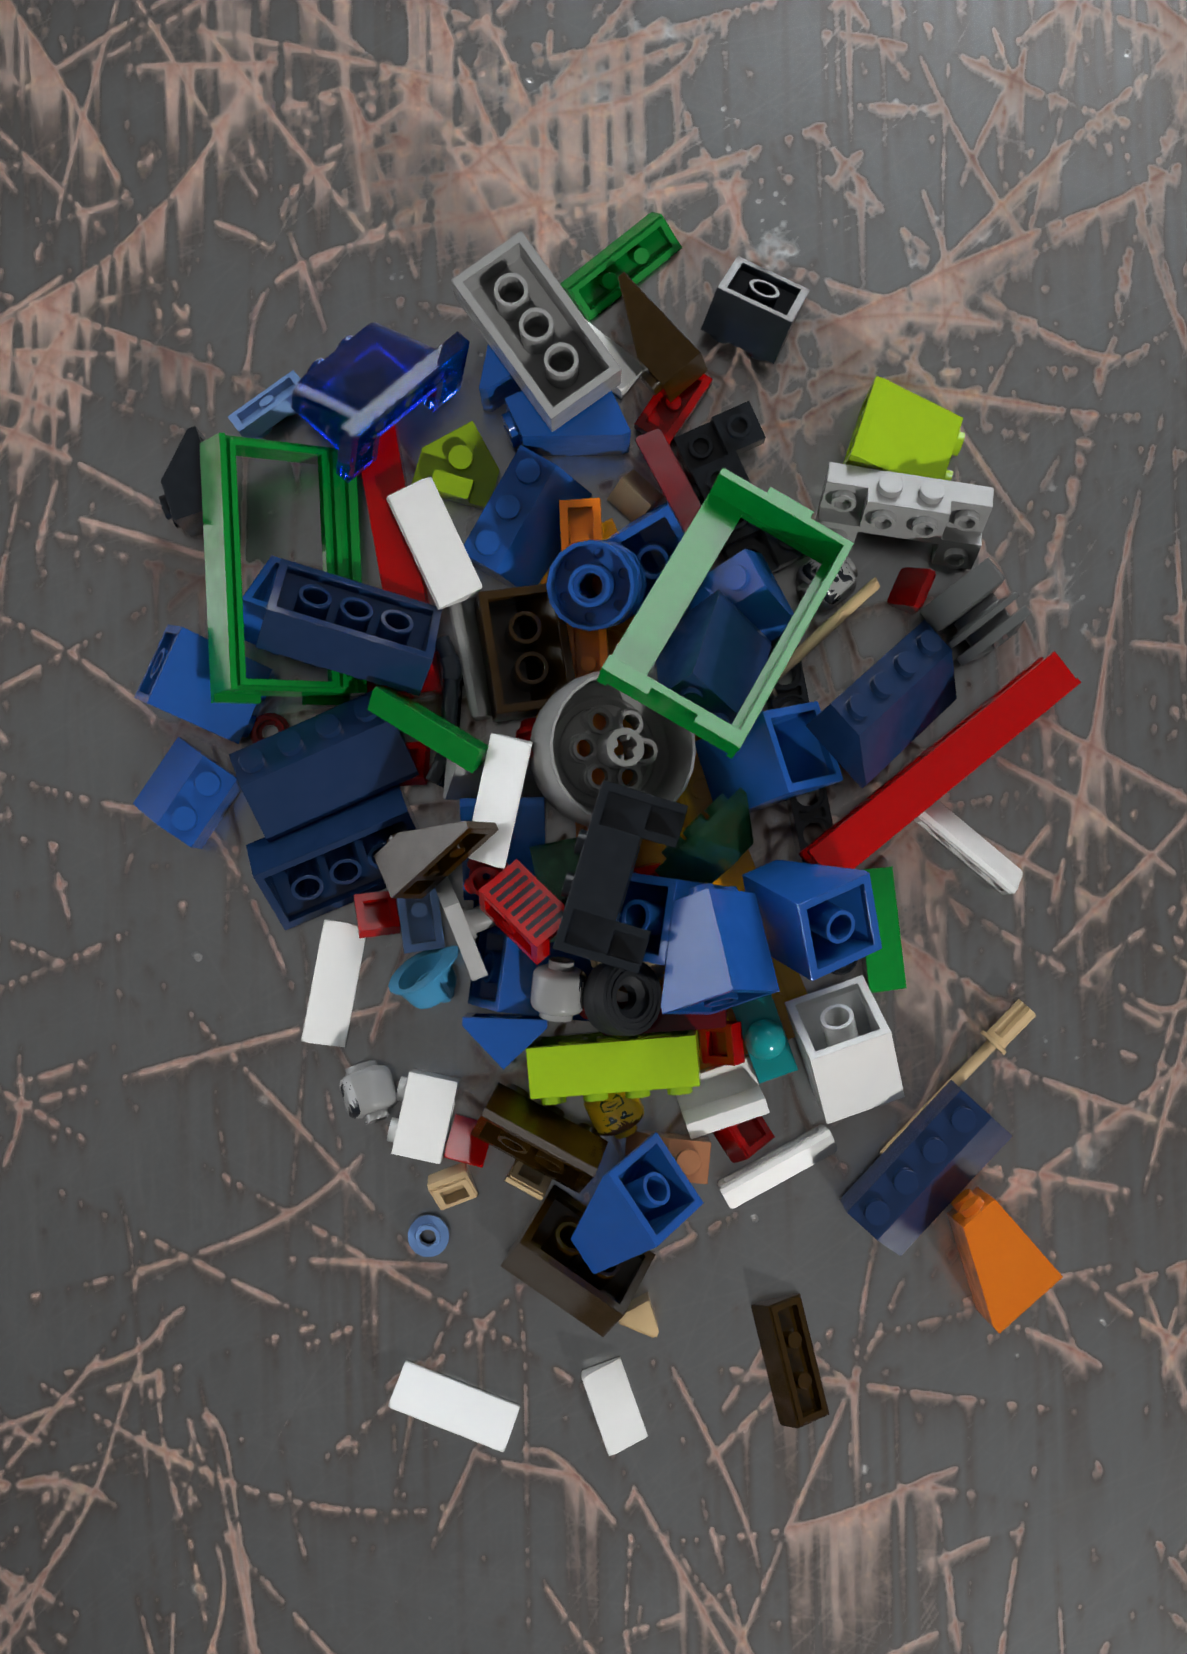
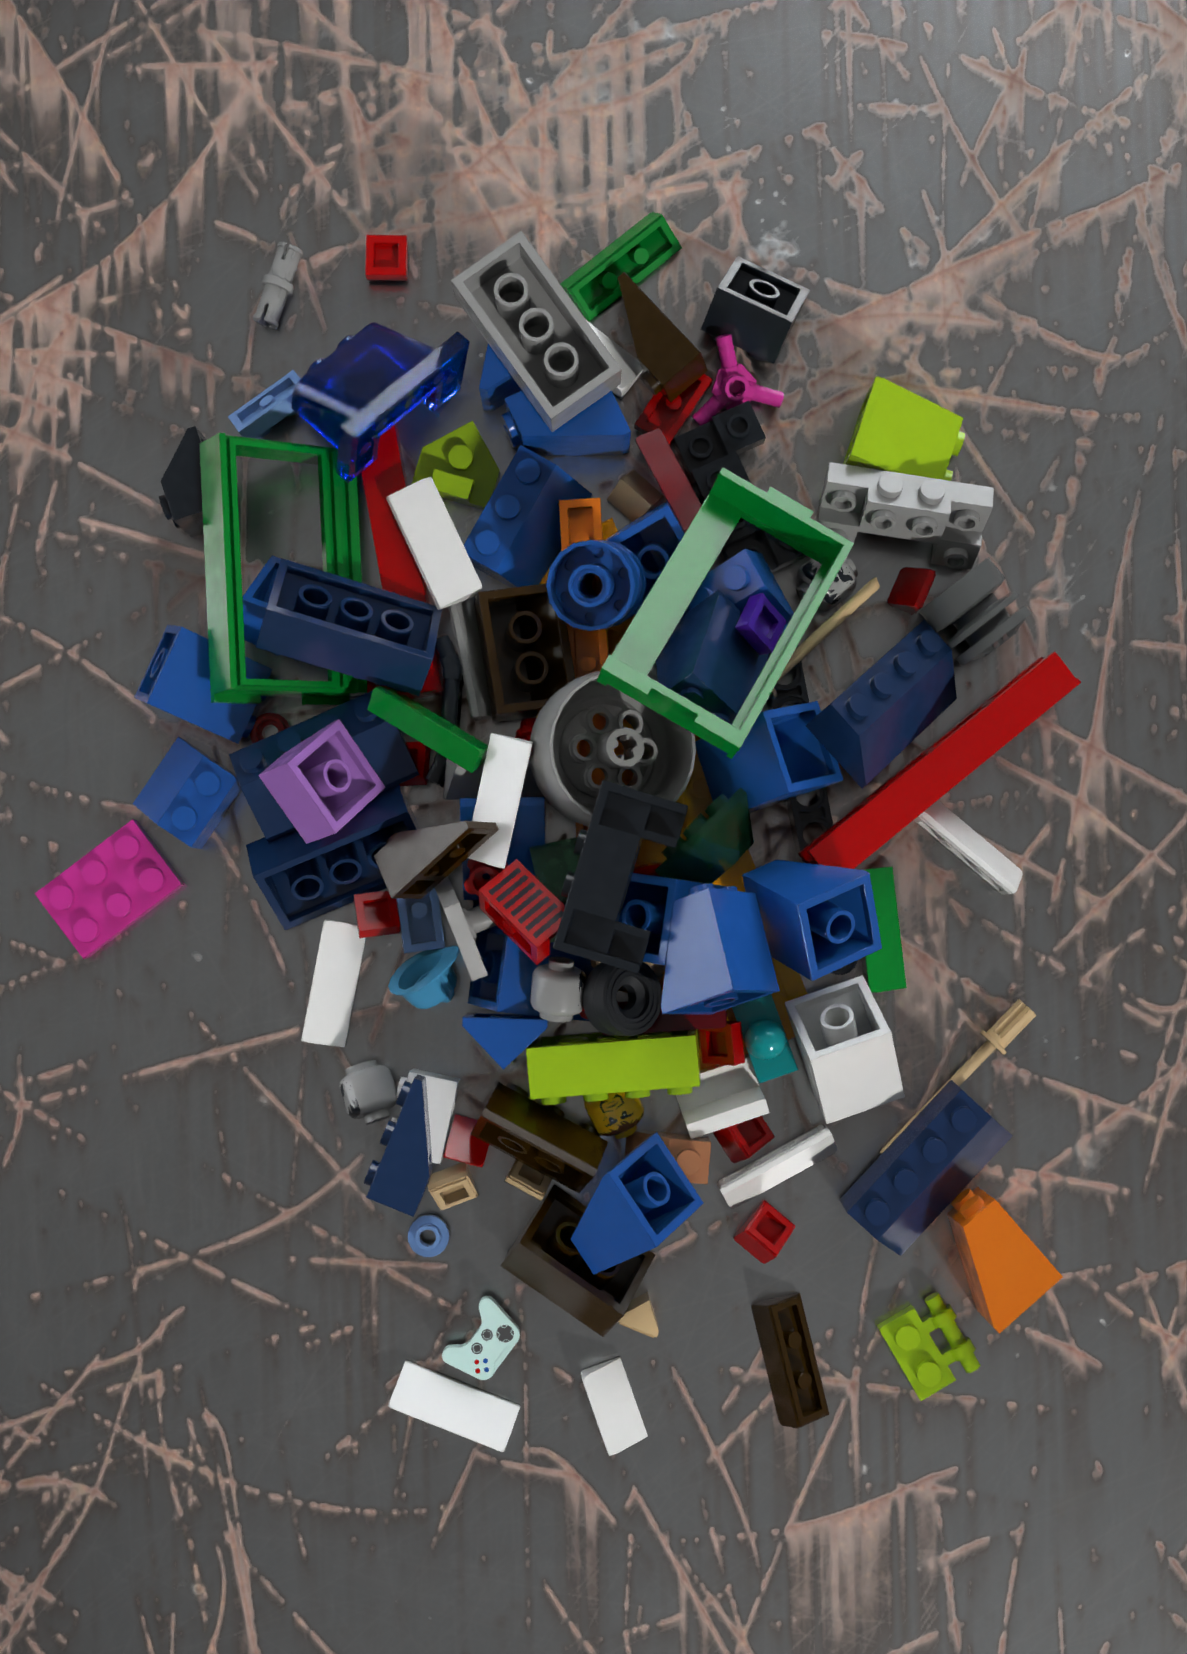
none -> dark pink plate [35,819,185,959]
none -> light grey pin [253,242,303,329]
none -> medium lavender slope [258,719,386,844]
none -> dark blue slope [364,1074,433,1217]
none -> red plate [365,235,408,281]
none -> light aqua piece [442,1296,520,1380]
none -> dark pink piece [692,334,784,426]
none -> red slope [733,1200,796,1264]
none -> dark purple plate [735,593,787,655]
none -> lime plate [876,1292,981,1401]

